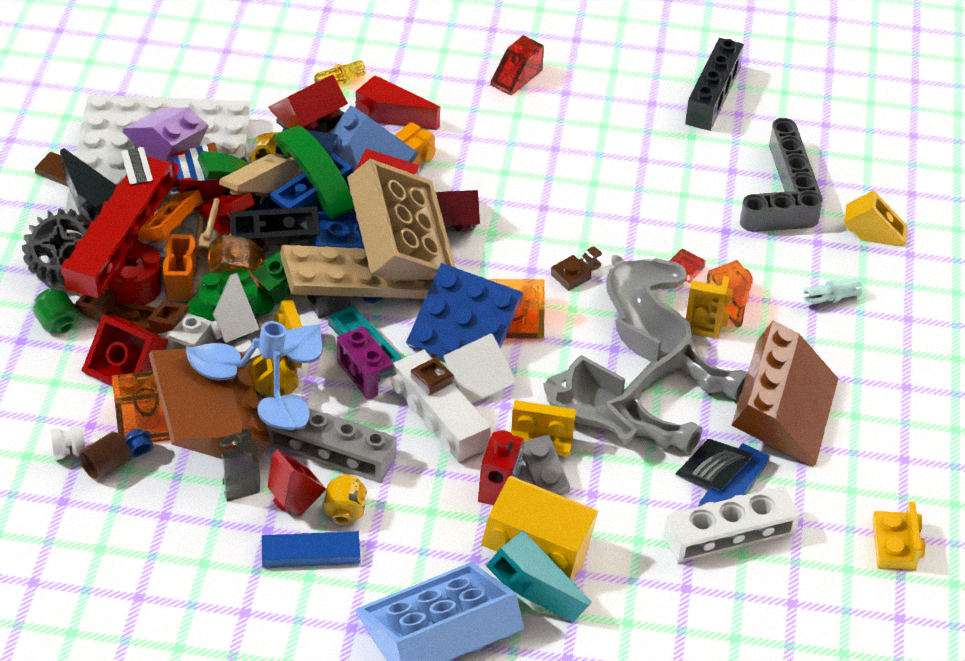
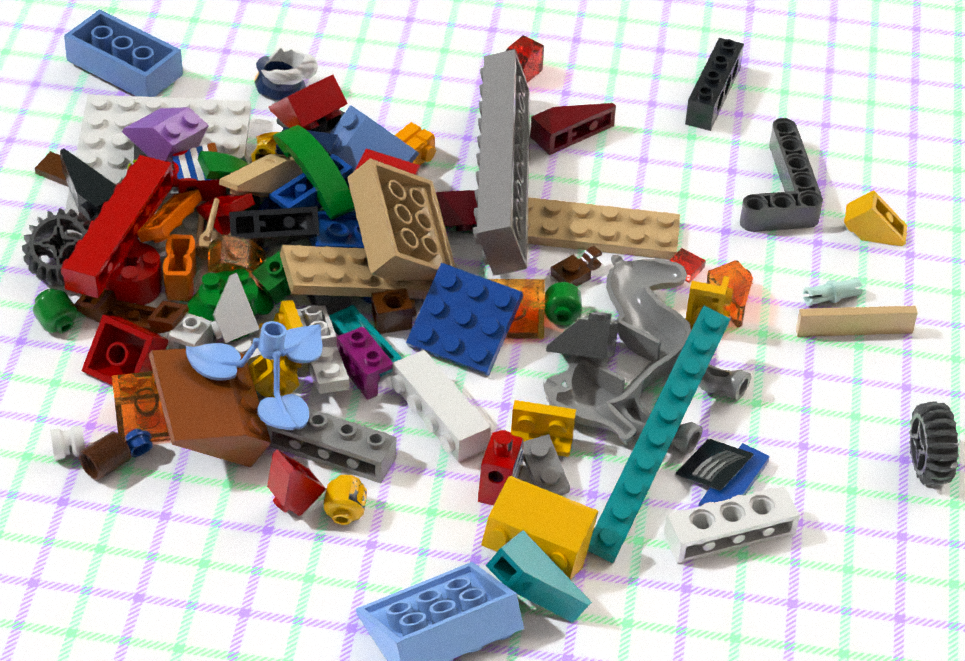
sticker [121,147,153,184] -> none
clear smoke hinge [220,428,260,502] -> none
blue tile [261,531,361,568] -> none
clear yellow axle [313,59,366,85] -> none
red slope [355,75,441,130] -> none
reddish brown tile [410,357,454,395] -> none
white sticker [444,333,516,404] -> none
dark orange slope [731,320,839,467] -> none
yellow bracket [872,501,926,570] -> none
none -> medium blue brick [64,9,183,97]
none -> piece [254,47,319,100]
none -> white slope [297,305,350,394]
none -> reddish brown brick [371,288,417,334]
none -> light grey brick [473,49,530,276]
none -> tan plate [528,197,680,260]
none -> dark red slope [530,103,616,155]
none -> green head [544,282,582,326]
none -> dark grey slope [546,311,619,359]
none -> teal plate [588,306,731,563]
none -> tan tile [796,305,918,337]
none -> dark grey gear [909,401,959,486]

